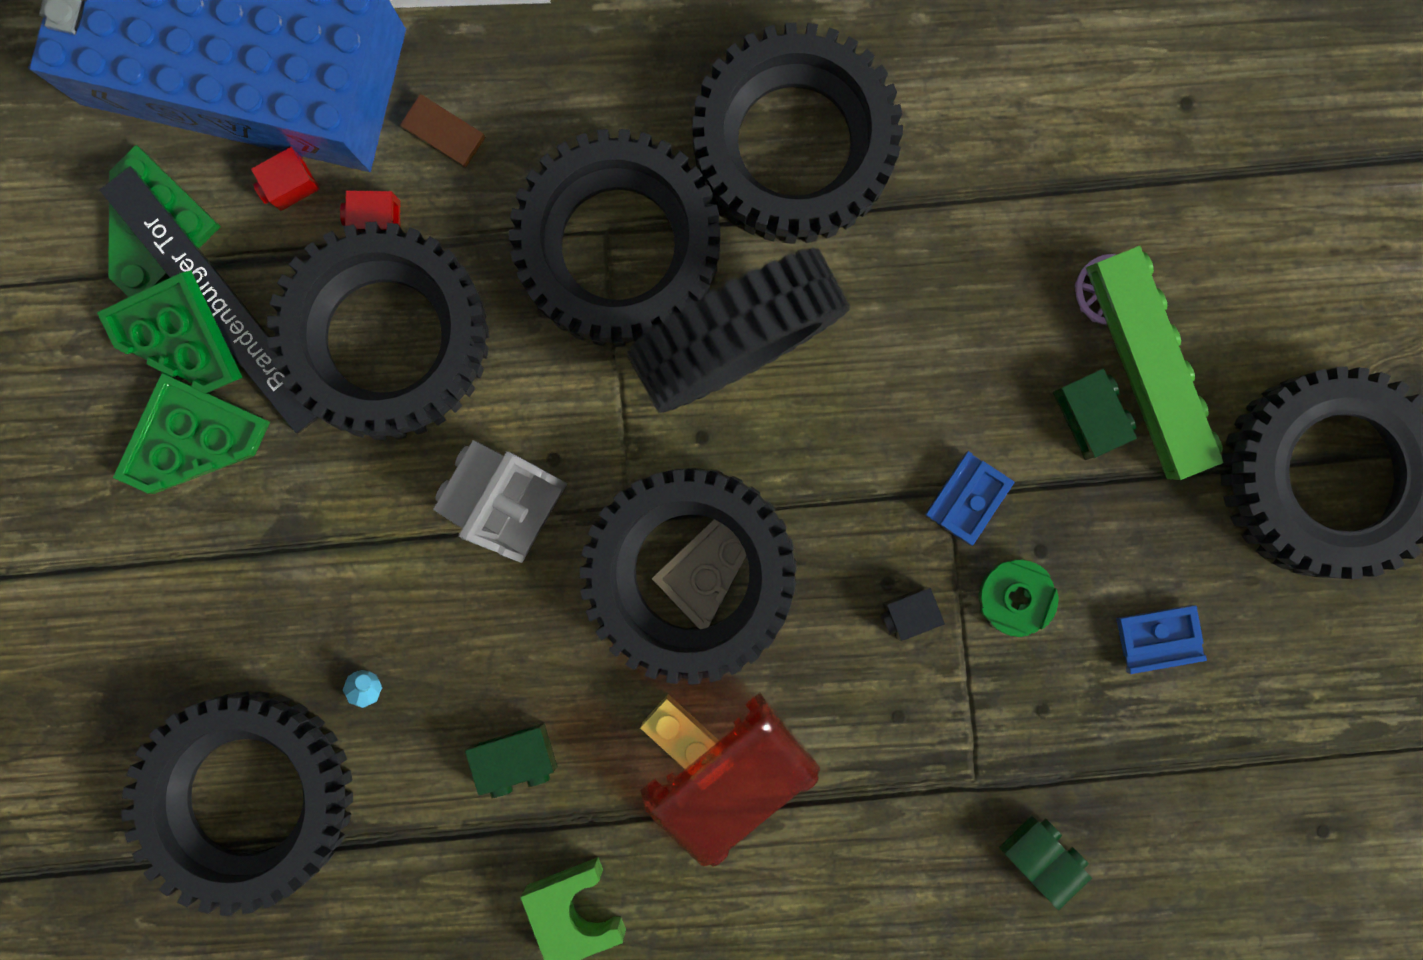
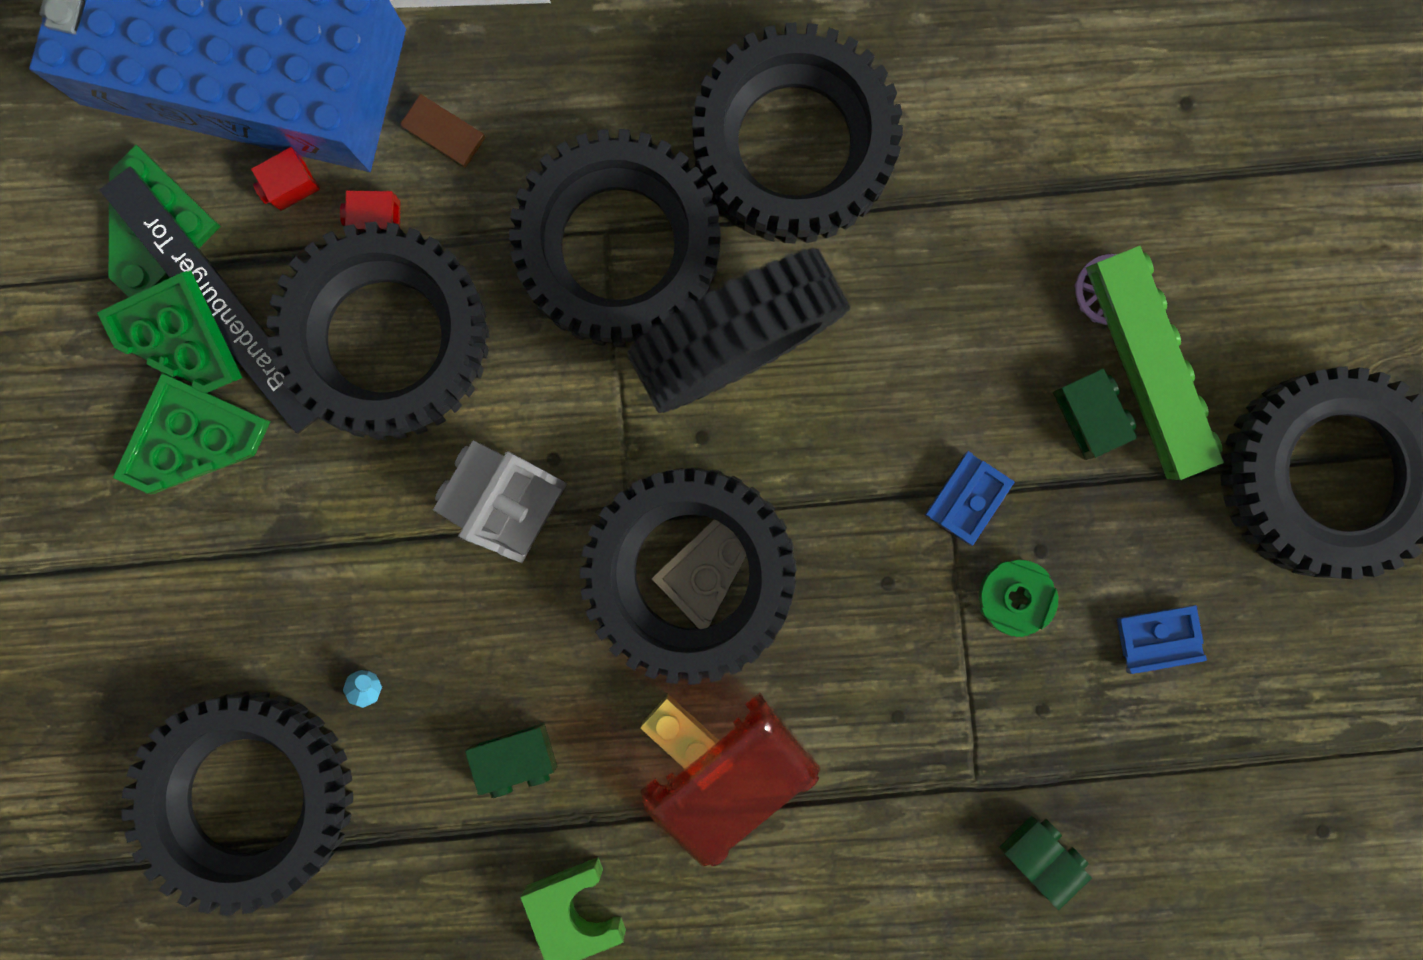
black brick [880,587,945,641] -> none

